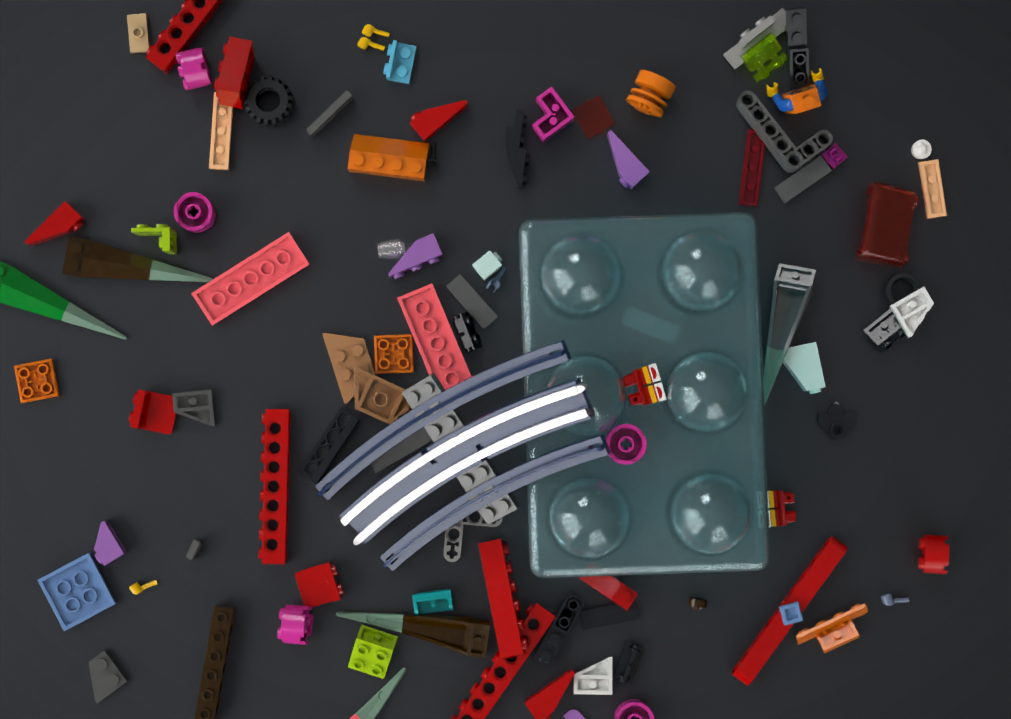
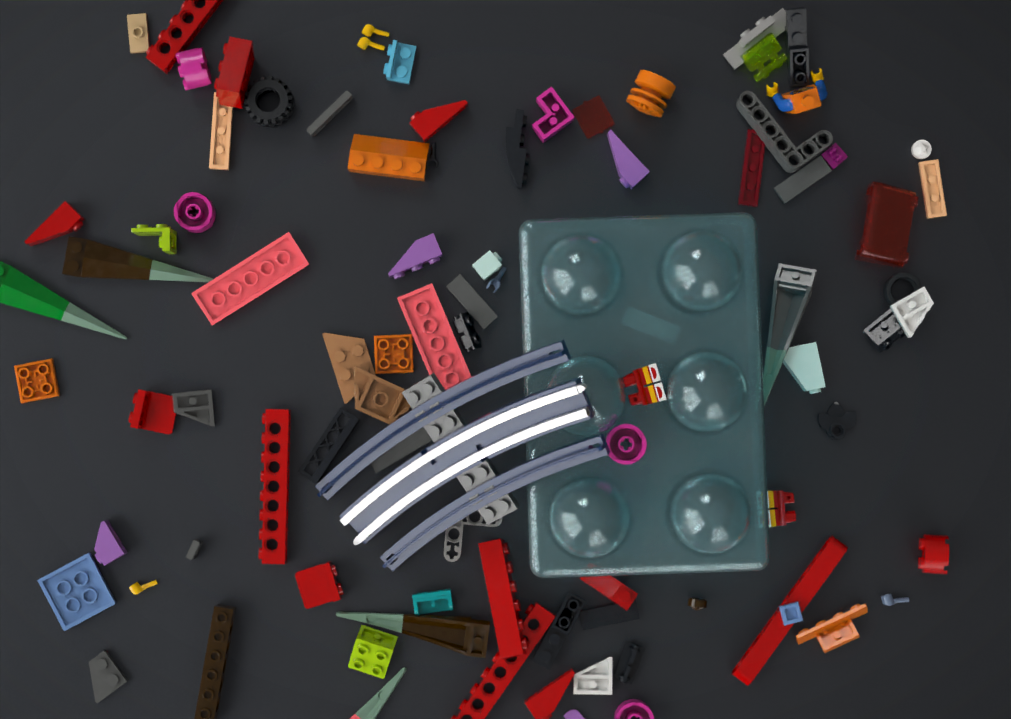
dark pink brick [277,604,313,645] -> none
clear brick [377,238,406,260] -> none

